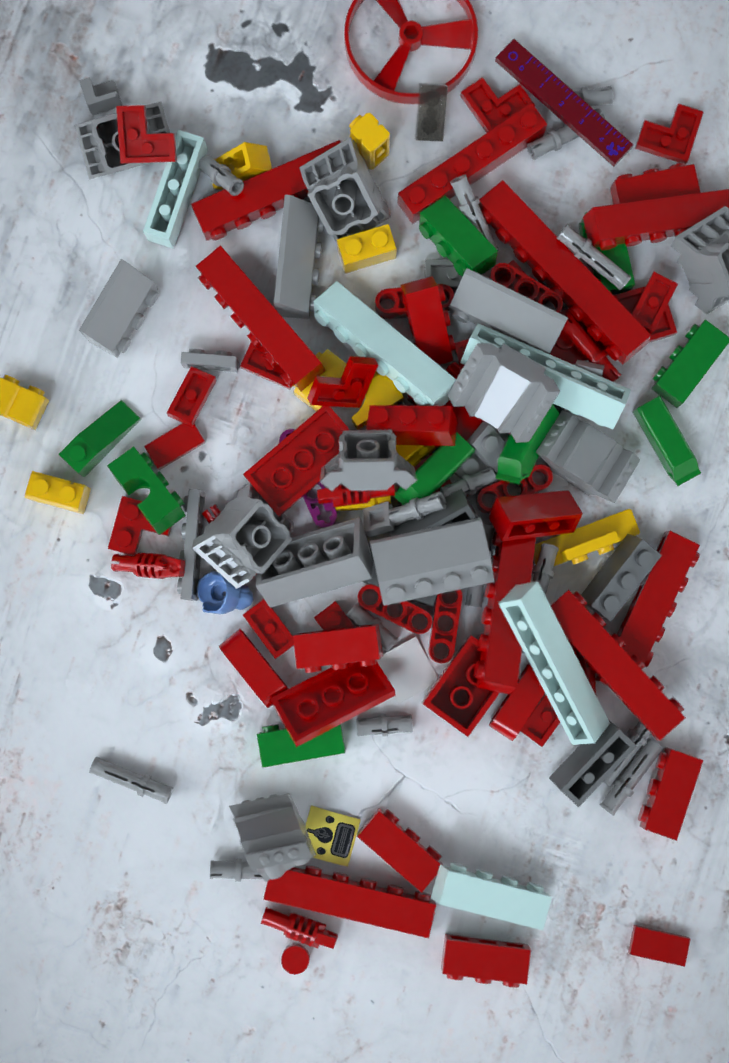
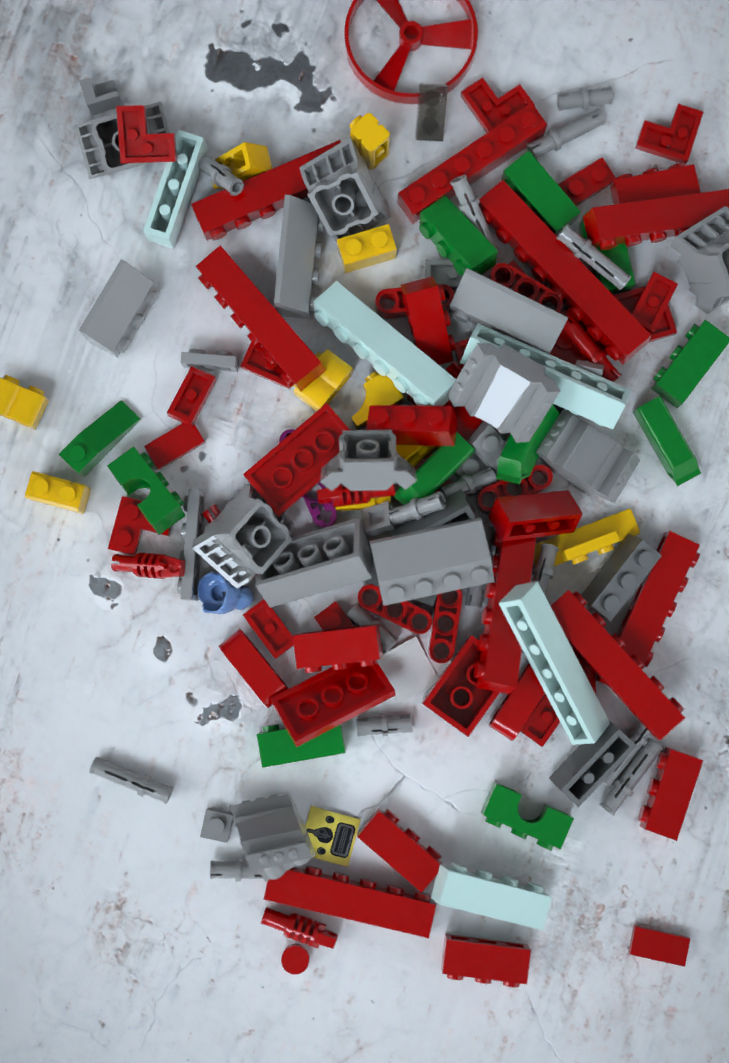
red plate [307,356,378,408] -> none
dark red tile [495,39,634,167] -> none
none -> light grey plate [200,808,234,843]
none -> green arch [481,782,574,851]
none -> green brick [501,150,581,236]
none -> red plate [558,157,616,206]

